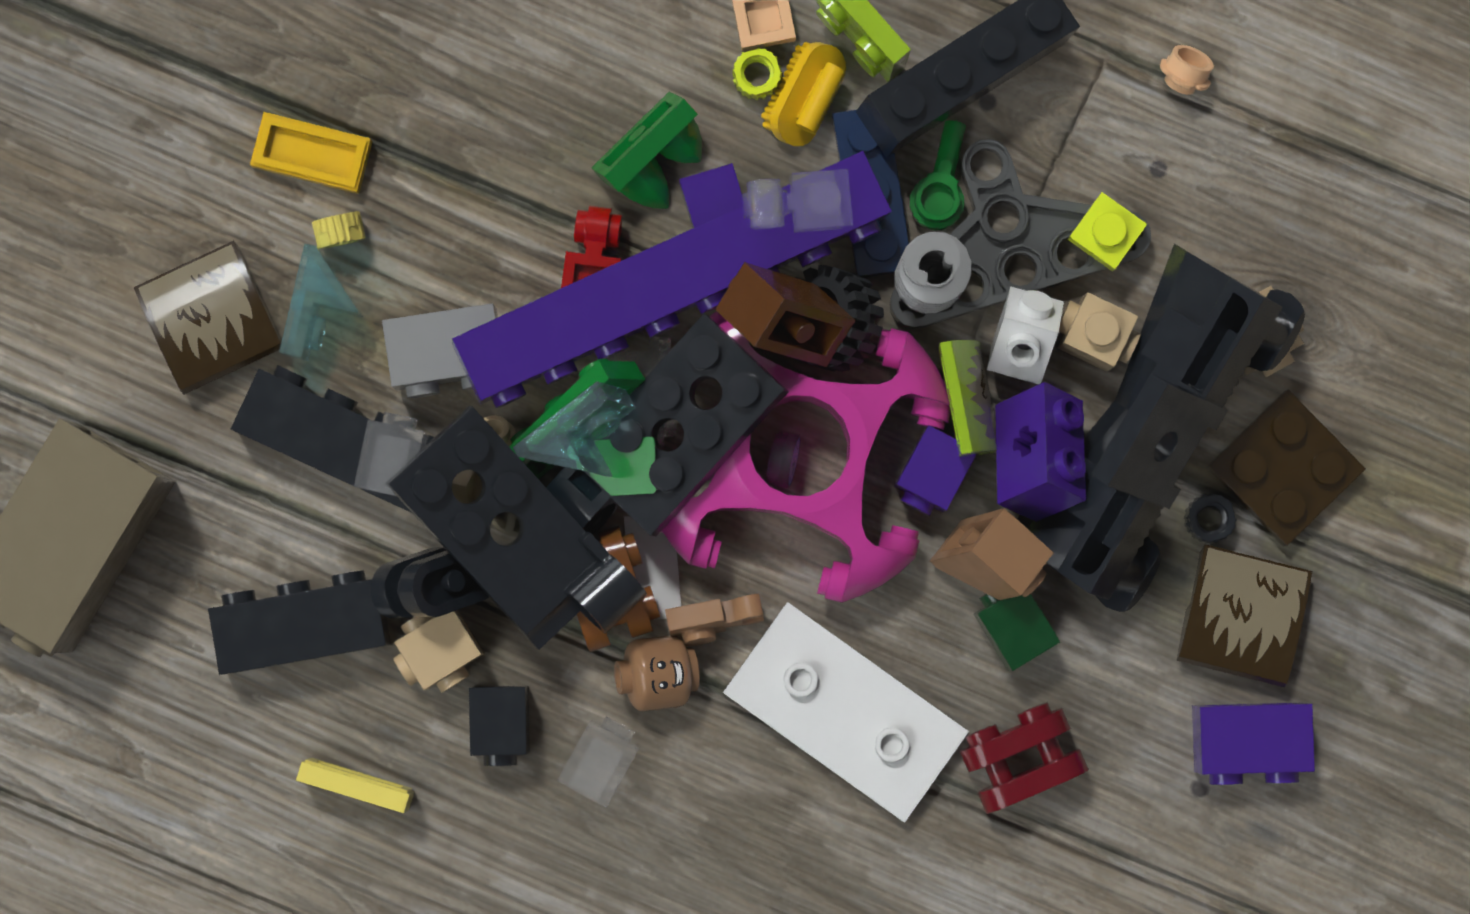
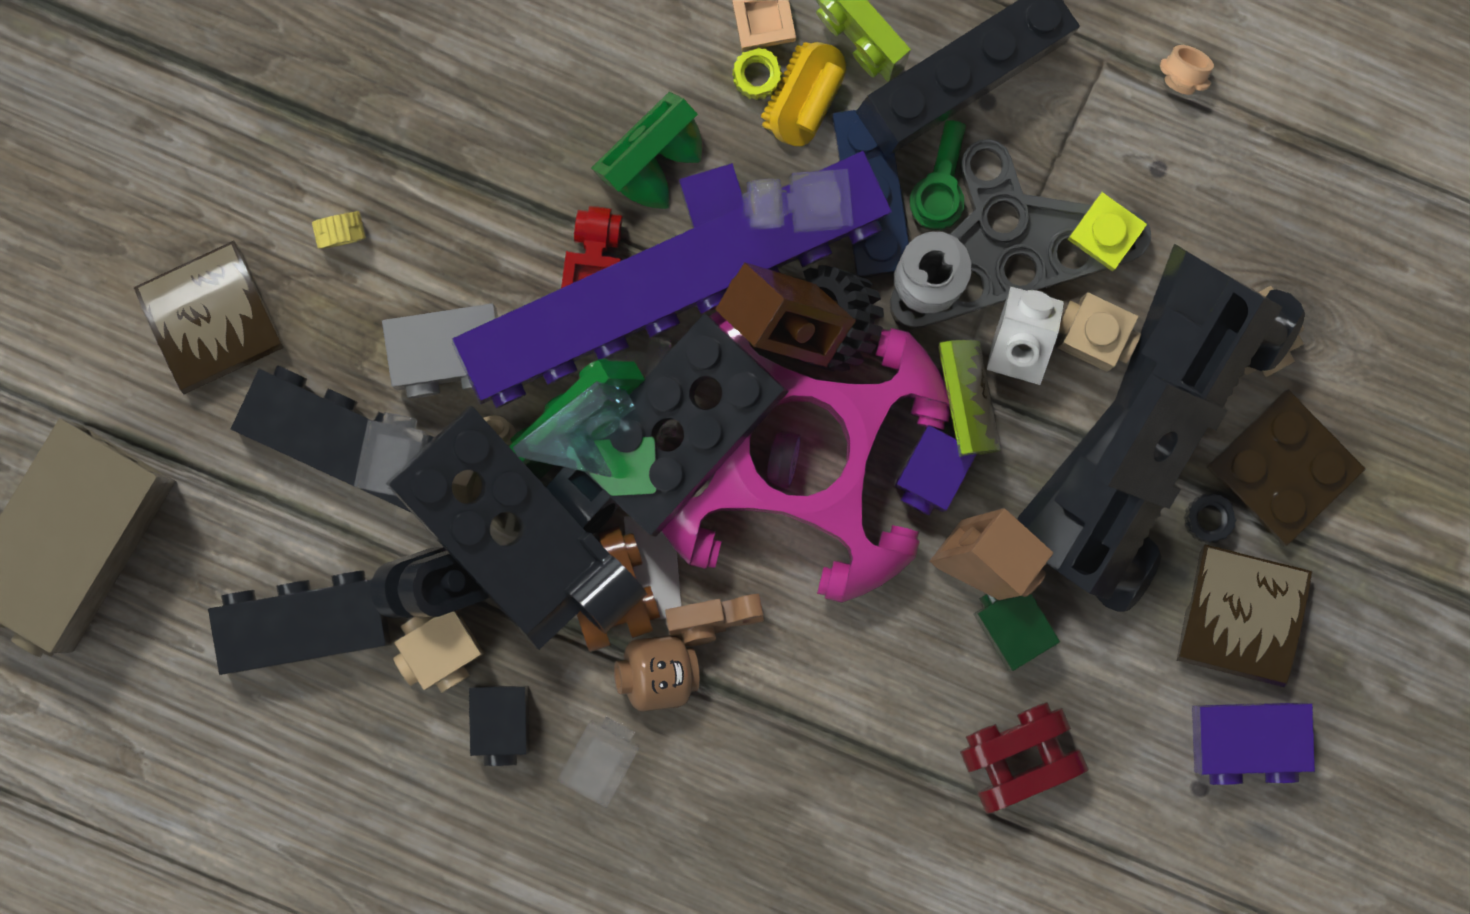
yellow tile [250,112,373,194] -> none
clear light blue slope [279,243,363,362] -> none
light yellow tile [296,758,415,813] -> none
white plate [723,602,969,823] -> none
dark purple brick [995,382,1086,522] -> none

